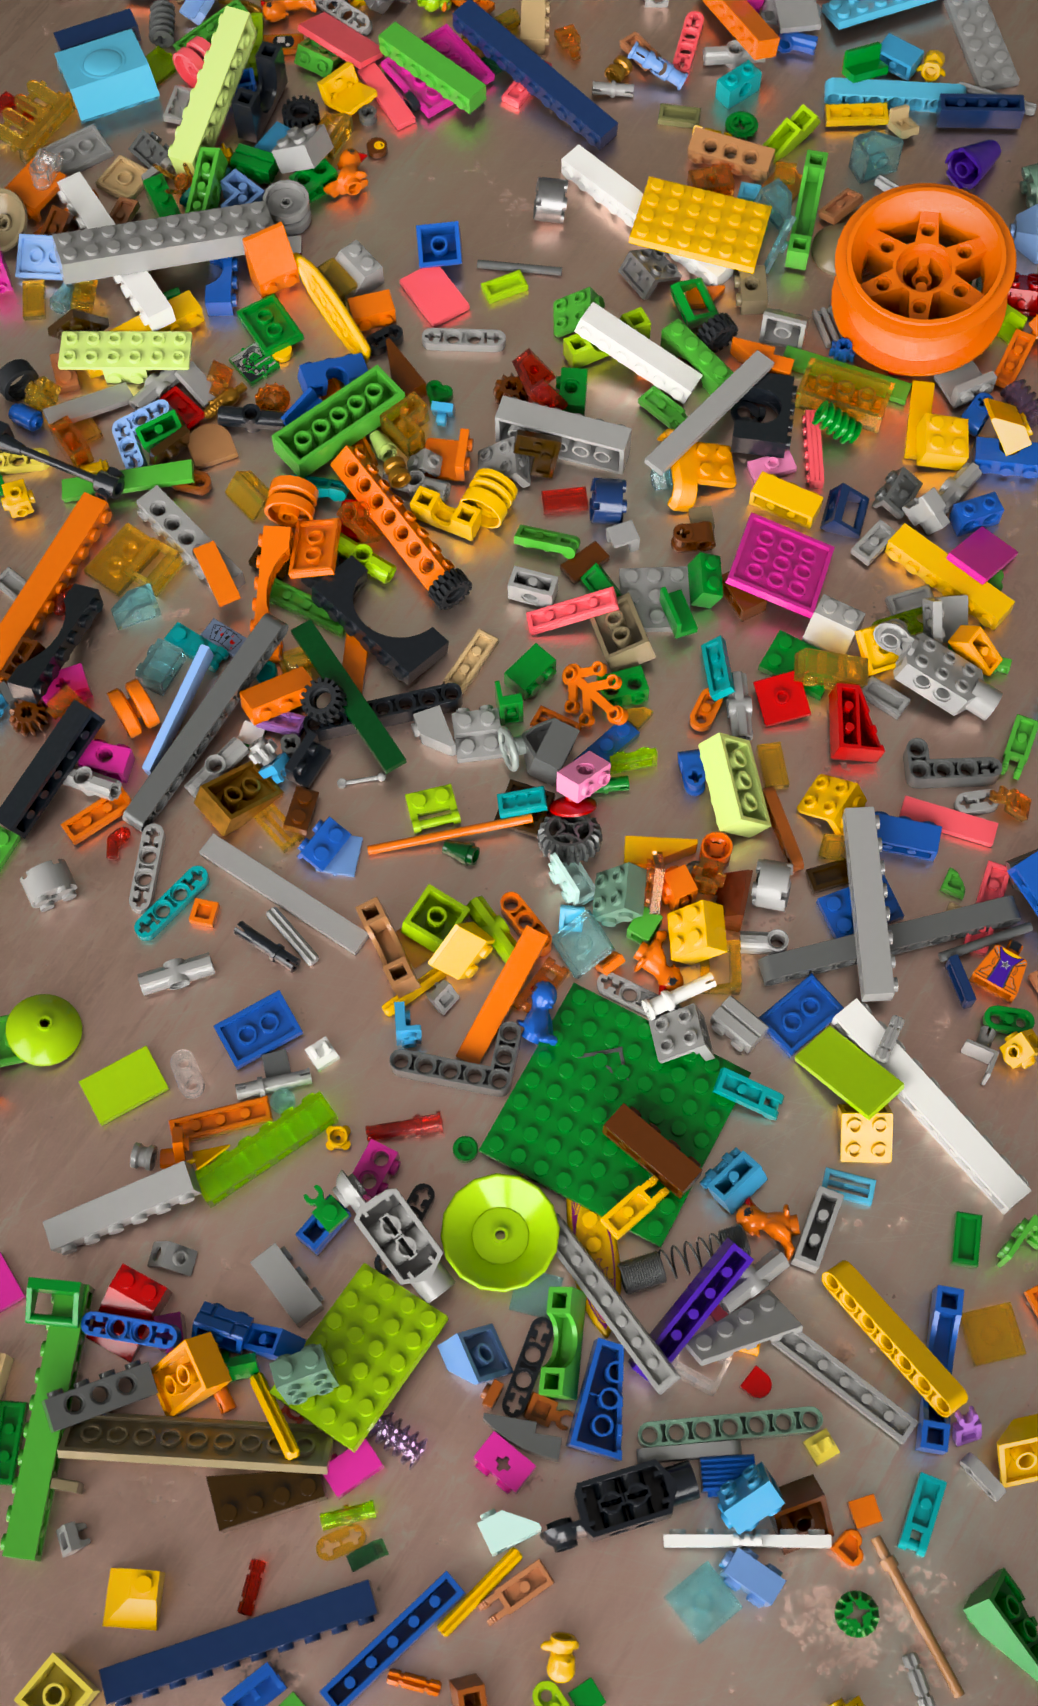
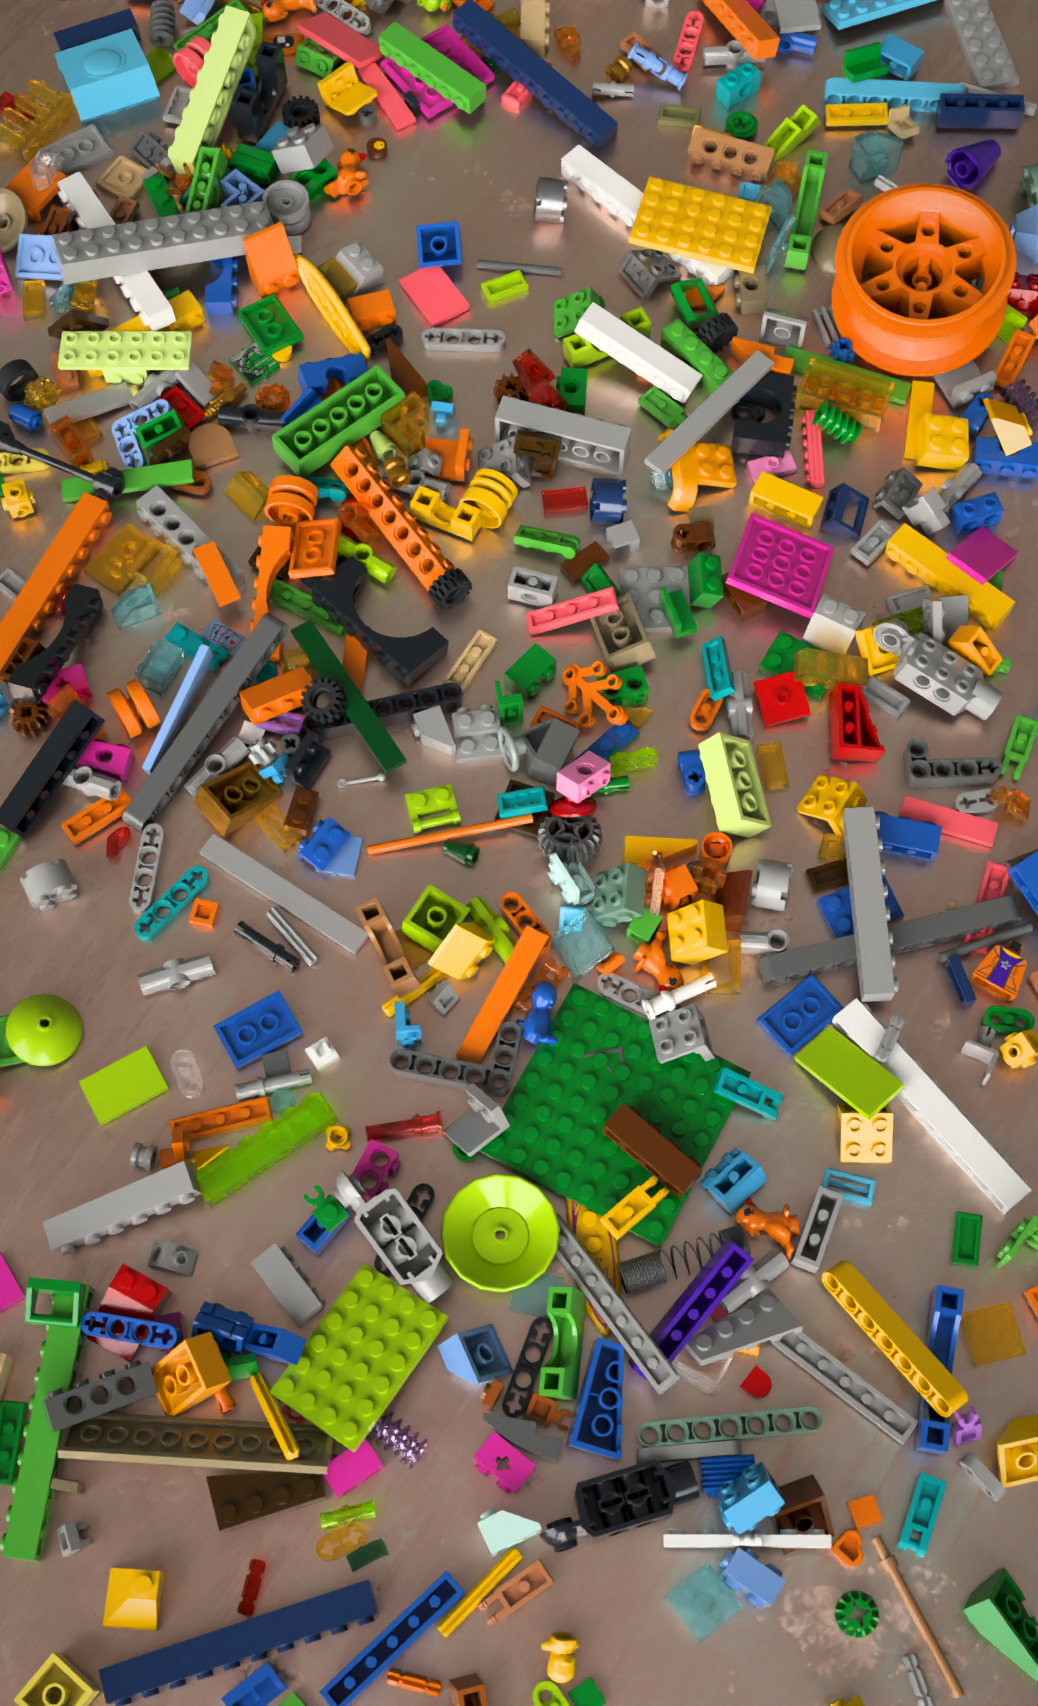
sand green brick [269,1344,339,1405] -> none
clear yellow tile [318,113,354,159] -> none
clear orange brick [687,163,735,197] -> none
light grey brick [710,995,769,1054] -> none
dark orange beam [762,786,804,872] -> none
light yellow tile [802,1428,840,1467] -> none
yellow animal [916,50,946,82] -> none
bright green tile [940,867,965,900] -> none
none -> light grey bracket [443,1083,510,1156]

